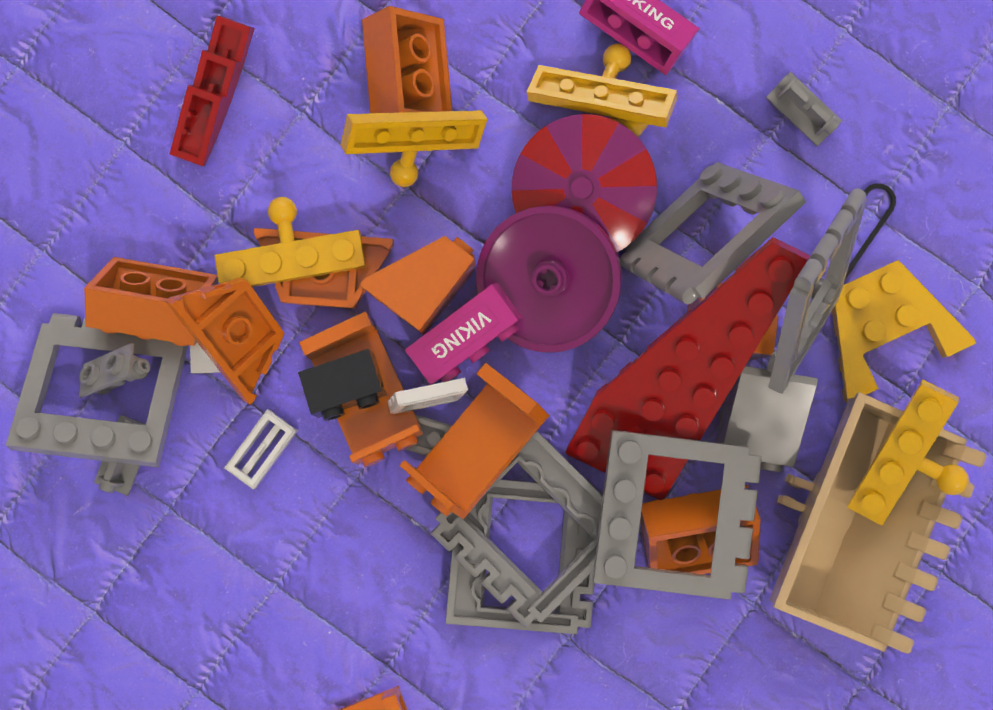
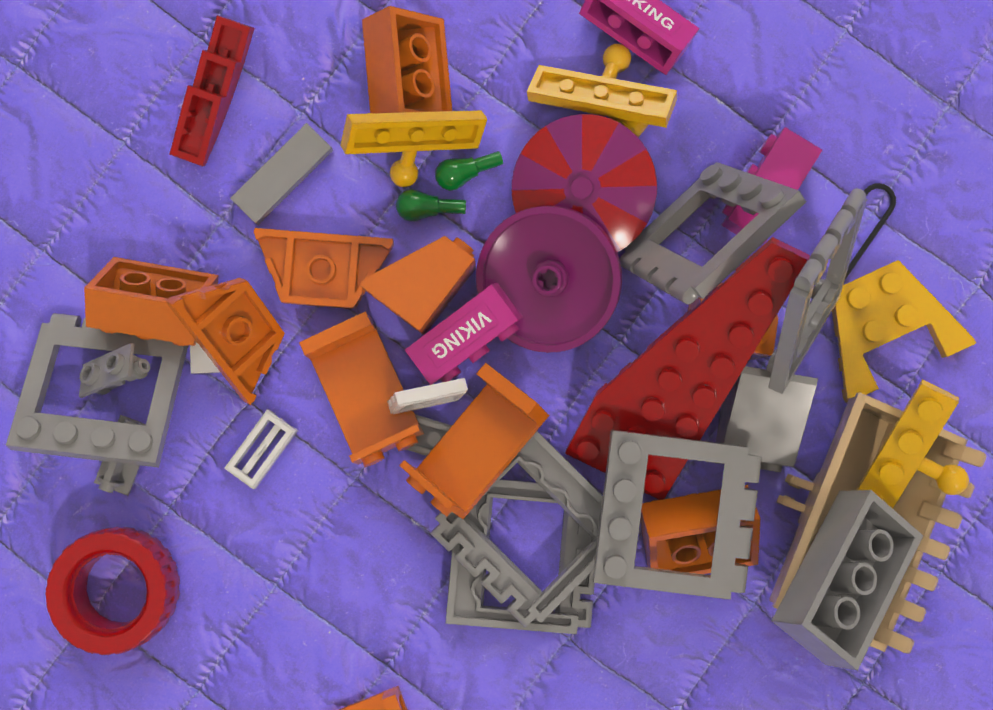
yellow plate [214,197,366,287] -> none
black hinge [298,349,387,421] -> none
light grey hinge [766,72,842,146] -> none
none -> red tyre [45,527,180,655]
none -> light grey tile [230,123,333,225]
none -> green piece [396,190,466,221]
none -> green piece [435,151,503,191]
none -> dark pink brick [721,127,822,246]
none -> light grey brick [772,490,923,671]

